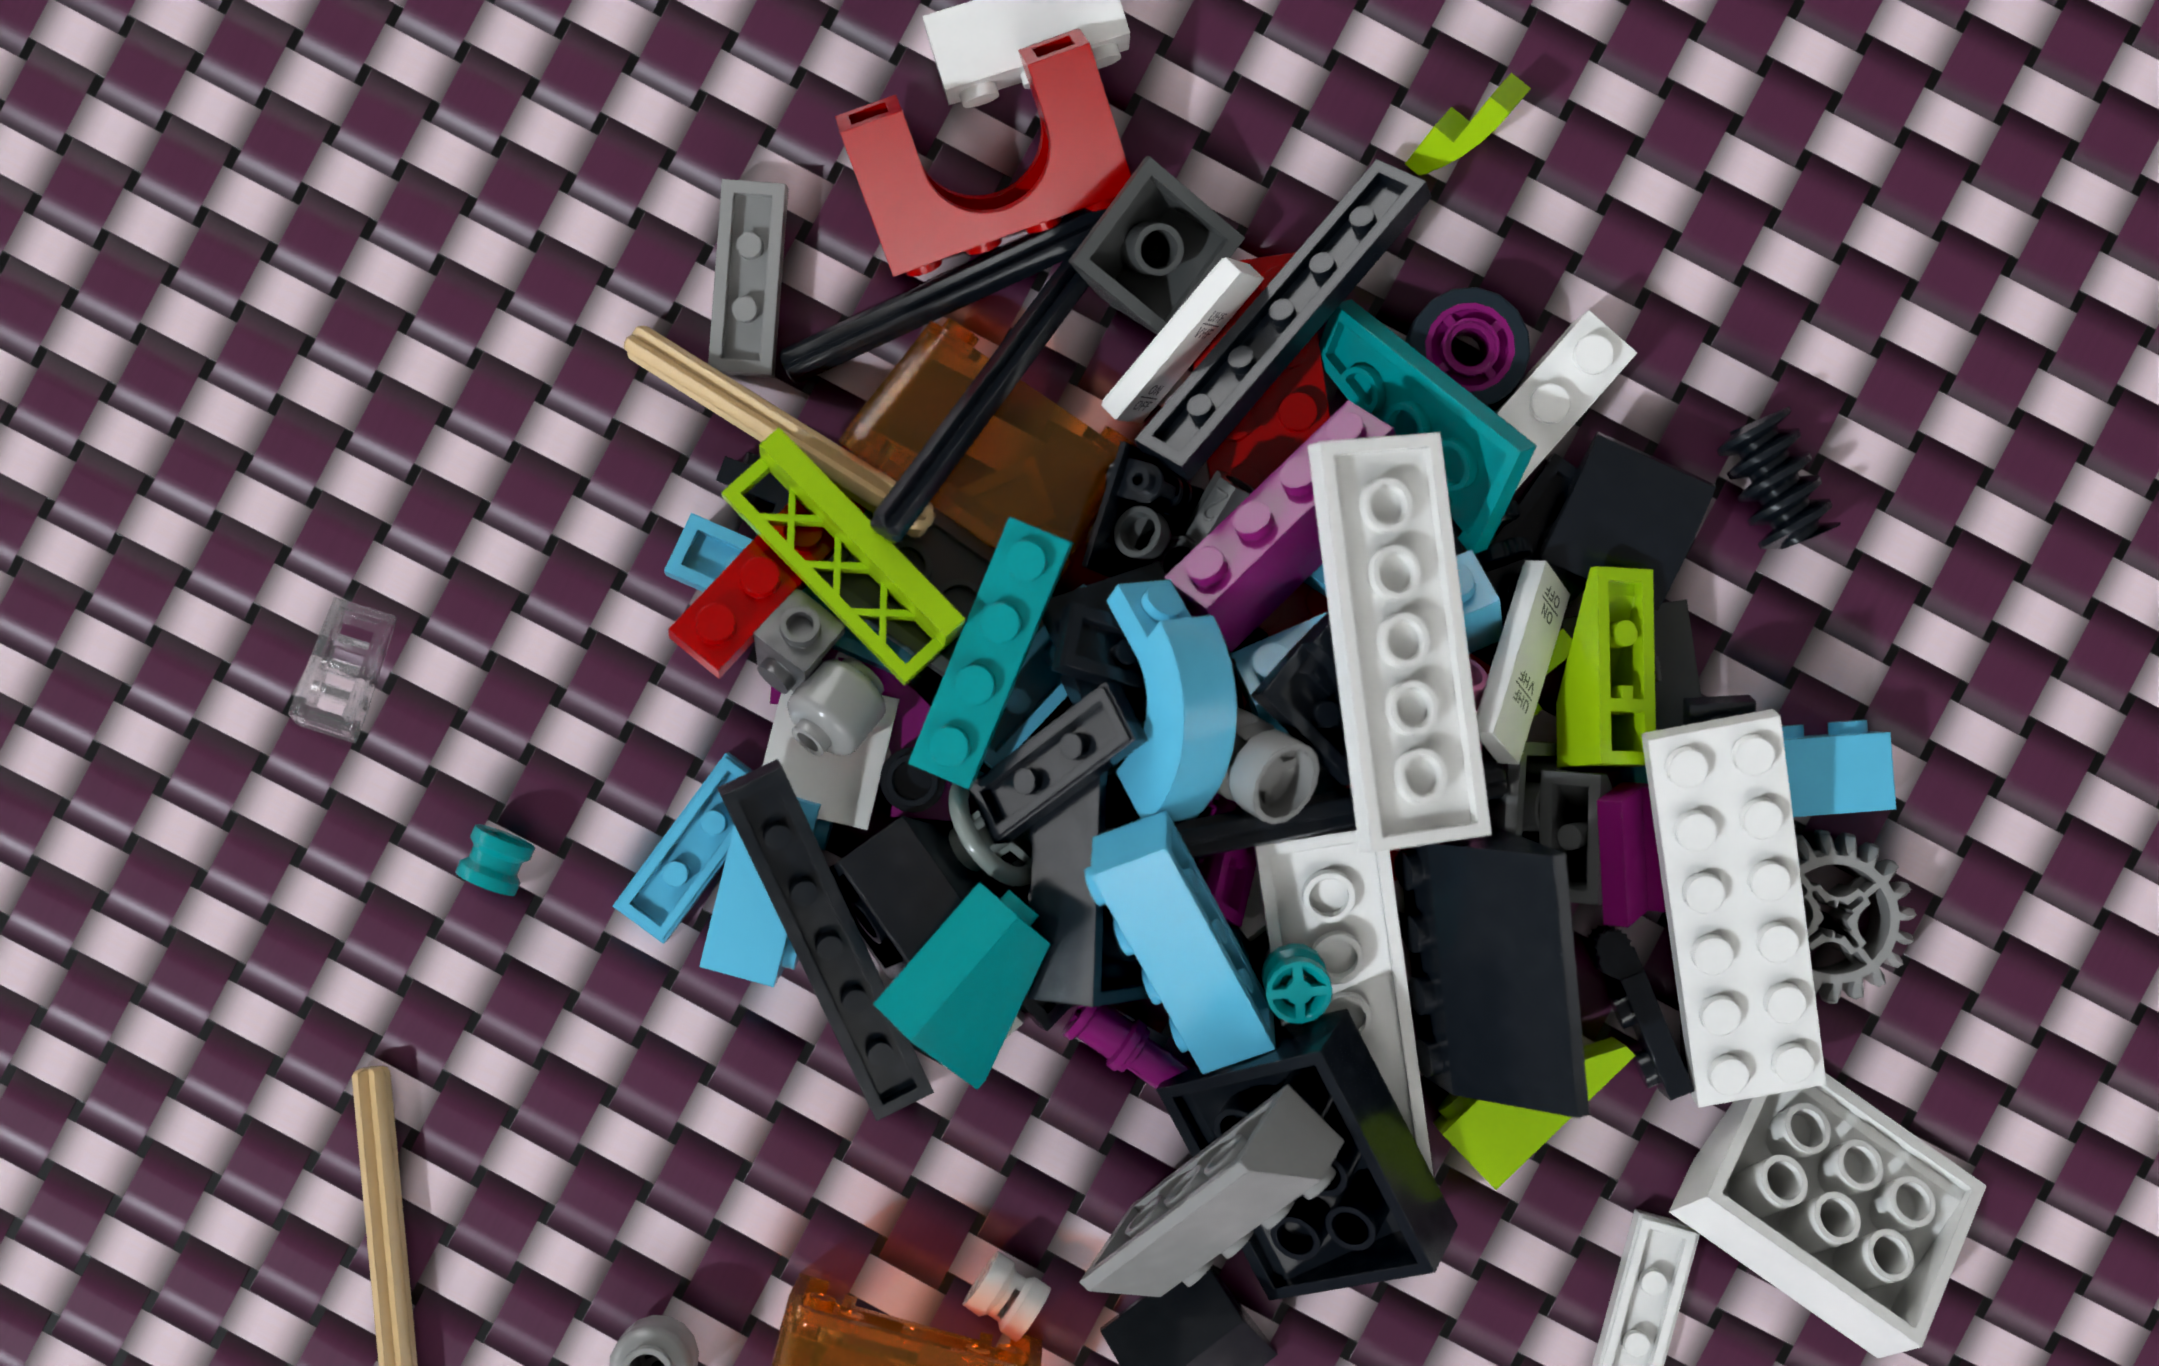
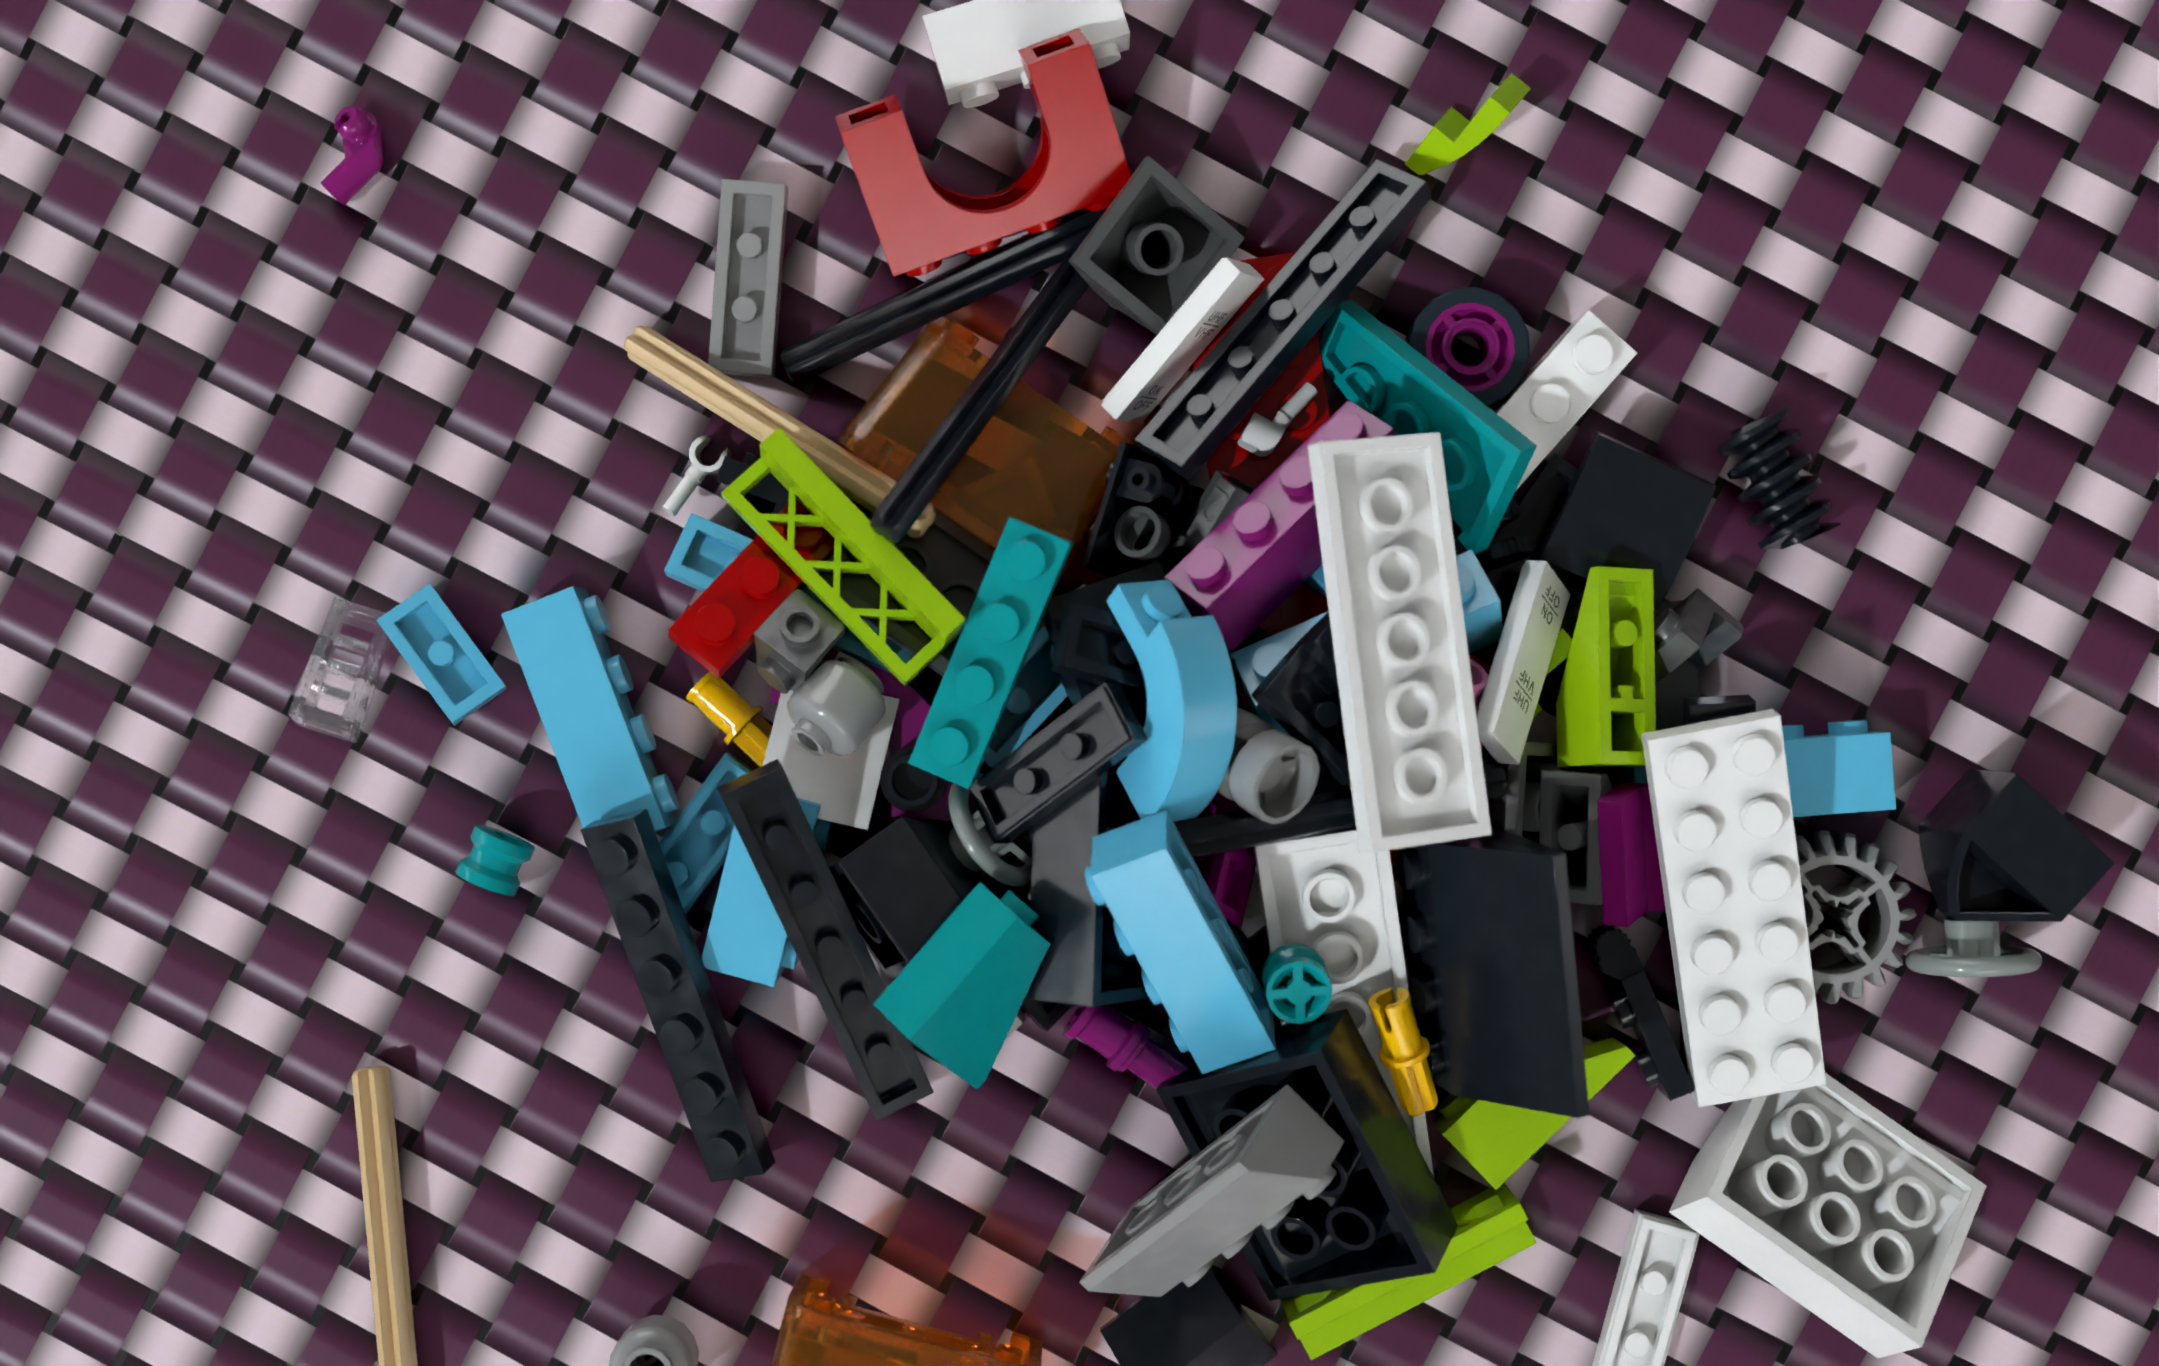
white wheel [963,1251,1051,1342] -> none
none -> magenta arm [321,106,384,206]
none -> medium azure plate [376,583,507,726]
none -> medium azure brick [501,586,679,832]
none -> black plate [580,809,775,1182]
none -> white hand [662,435,732,516]
none -> yellow axle [686,671,772,767]
none -> white hand [1238,382,1318,457]
none -> lime fence [1280,1182,1537,1360]
none -> yellow axle [1368,987,1438,1116]
none -> flat silver bracket [1654,588,1744,683]
none -> black piece [1905,769,2115,977]

